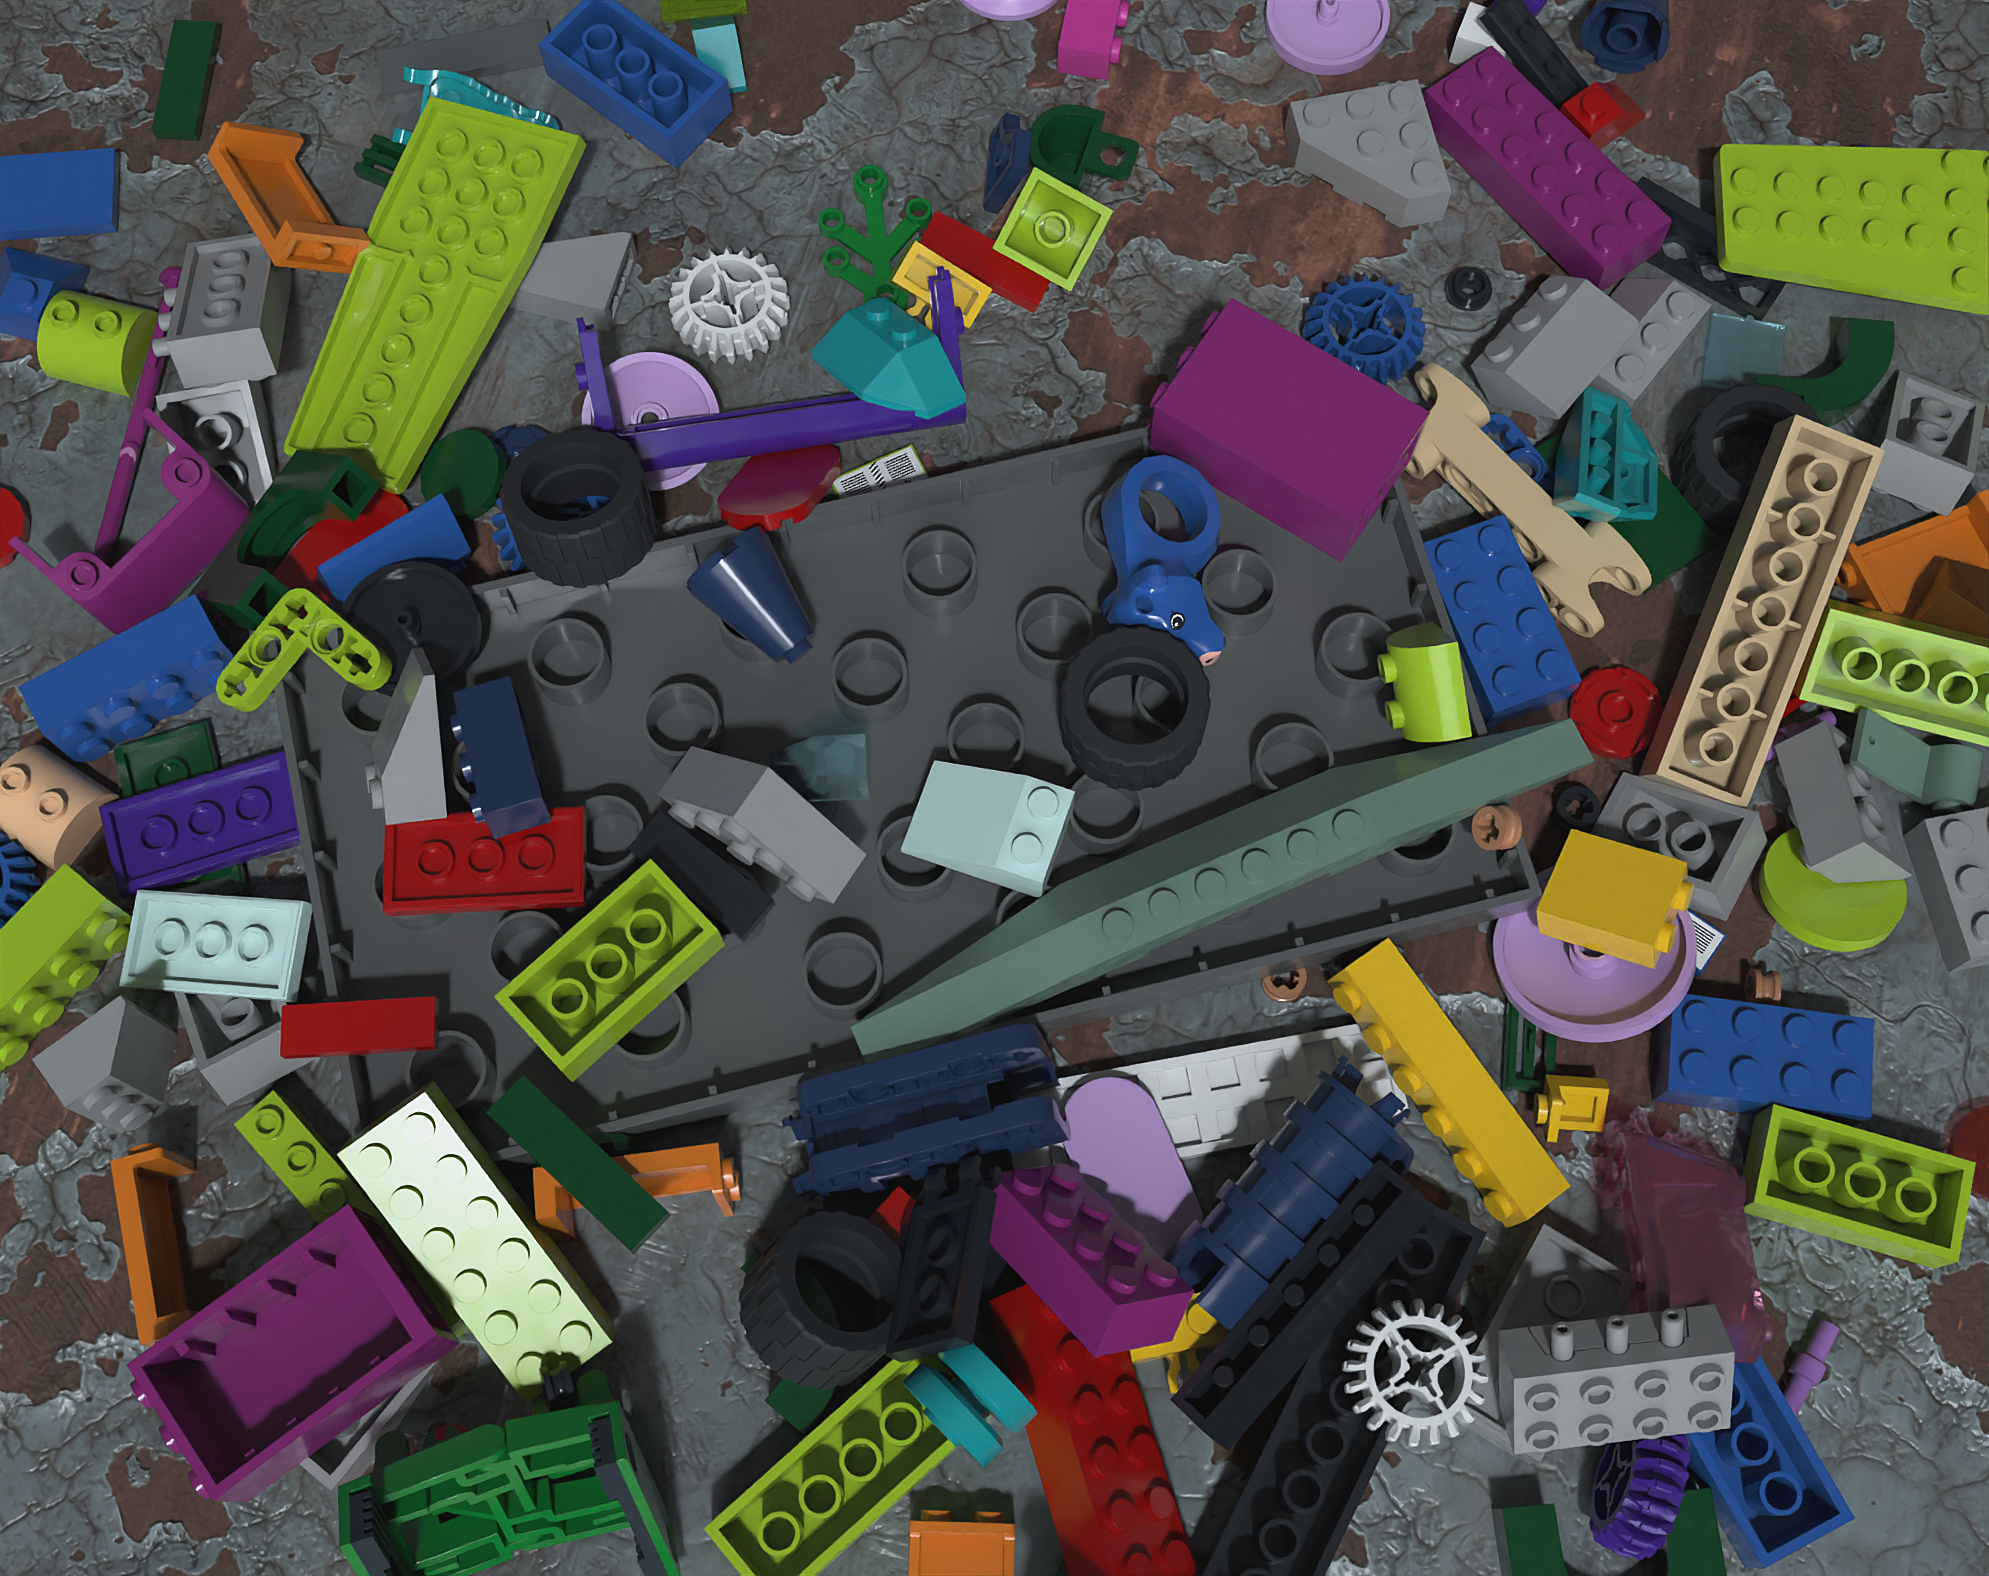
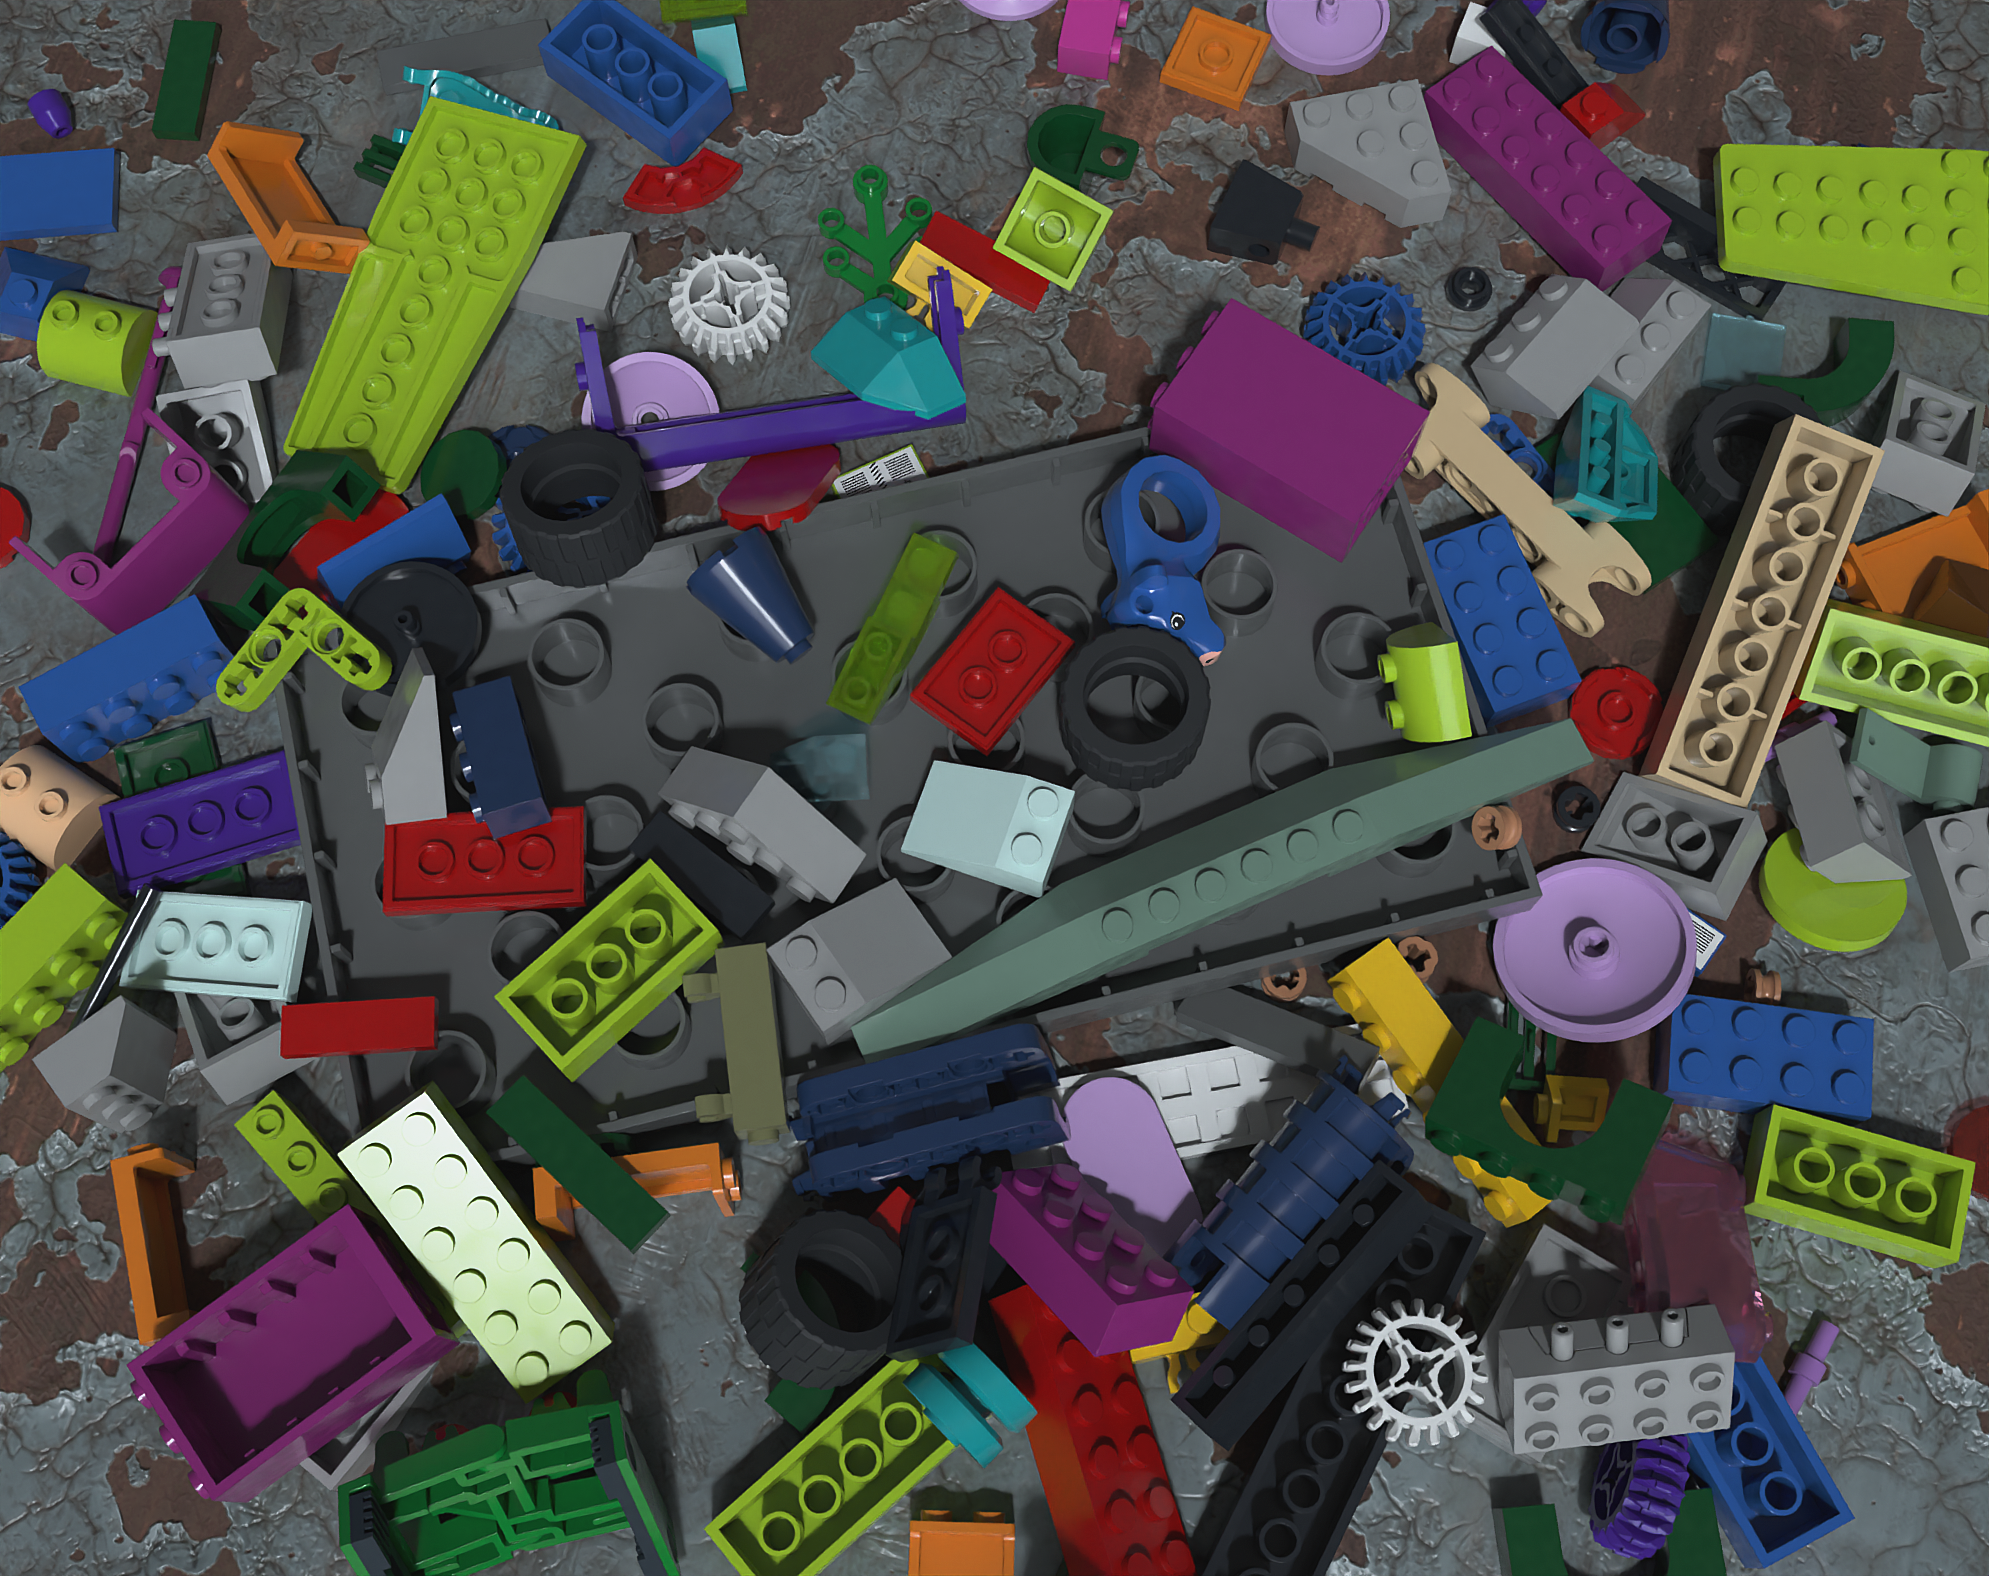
black bush [539,1361,577,1412] -> none
dark blue tile [983,113,1032,214] -> none
yellow brick [1536,829,1694,969] -> none
none -> dark purple hose [27,89,73,139]
none -> black bar [65,883,163,1035]
none -> red tile [623,148,743,214]
none -> olive brick [682,942,791,1146]
none -> light grey slope [766,878,953,1045]
none -> clear neon green slope [826,532,959,726]
none -> red tile [910,587,1075,756]
none -> orange tile [1160,6,1272,111]
none -> dark grey tile [1176,987,1380,1095]
none -> black torso [1207,159,1320,265]
none -> nougat bush [1397,936,1438,985]
none -> dark green arch [1425,1016,1674,1226]

